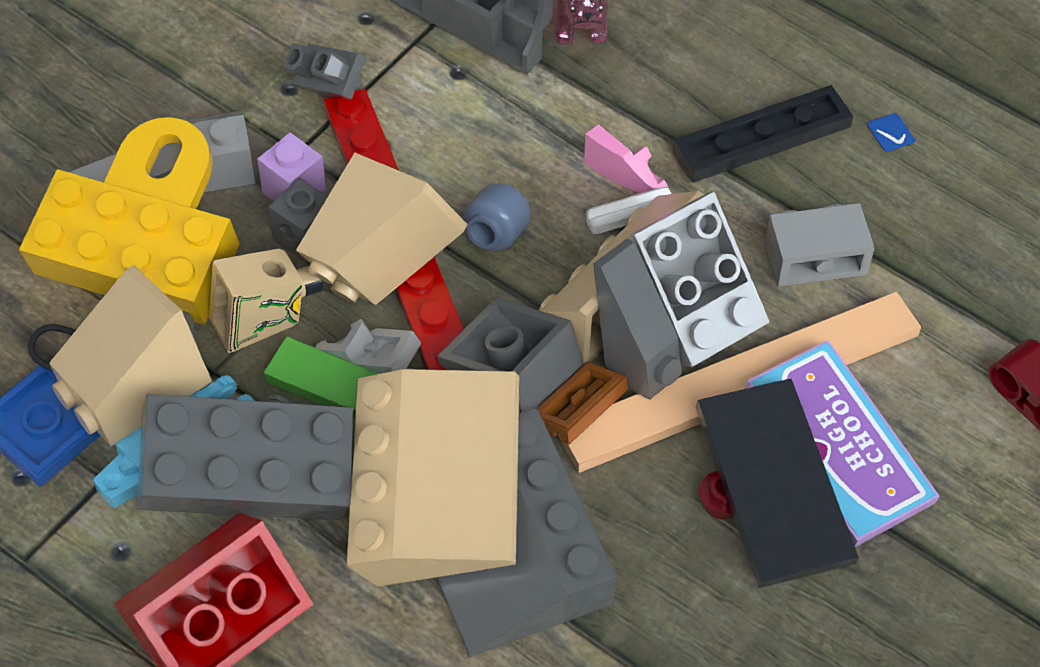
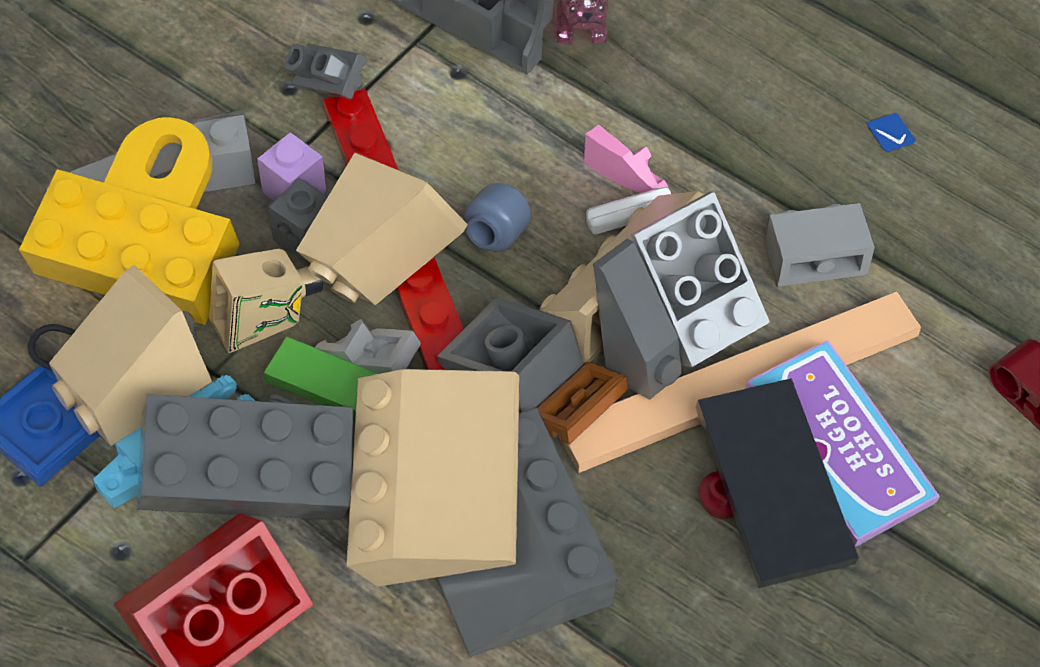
black plate [673,85,853,183] -> none

